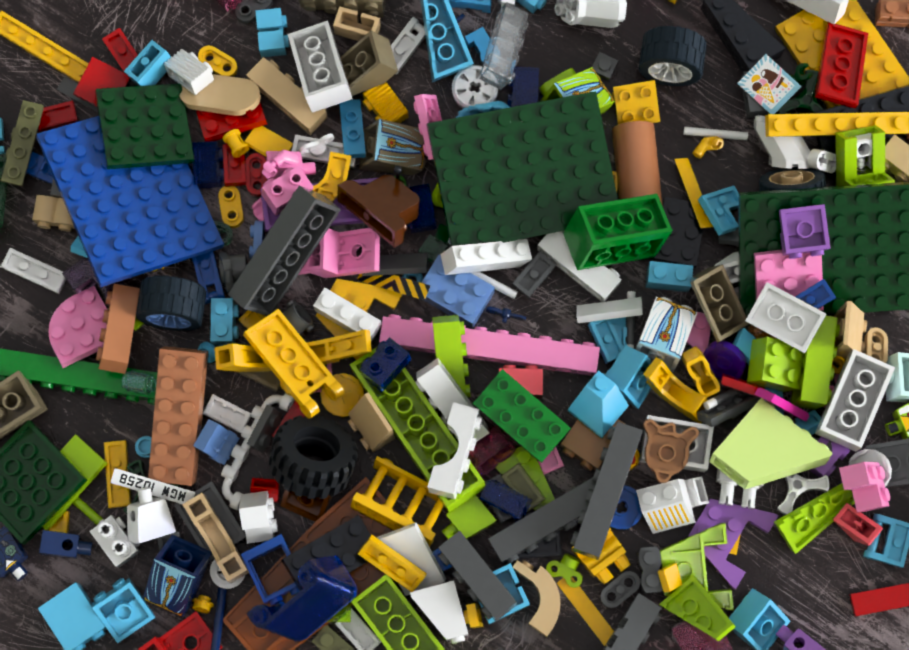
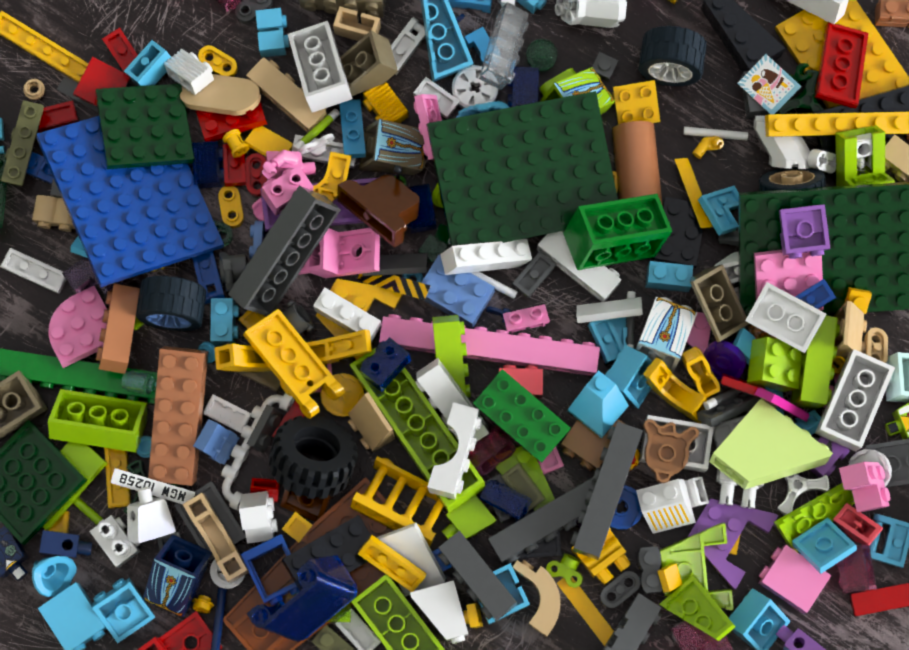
none -> tan plate [23,79,45,100]
none -> medium azure helmet [32,556,77,597]
none -> lime brick [48,389,148,453]
none -> yellow plate [282,512,313,543]
none -> lime bar [292,109,340,151]
none -> white plate [413,77,459,119]
none -> bright pink hinge [503,304,550,334]
none -> clear green plate [526,39,558,71]
none -> white tile [713,415,746,448]
none -> bright pink brick [759,545,831,614]
none -> medium azure plate [792,517,857,574]
none -> clear pink brick [836,545,877,594]
none -> yellow plate [844,287,872,314]

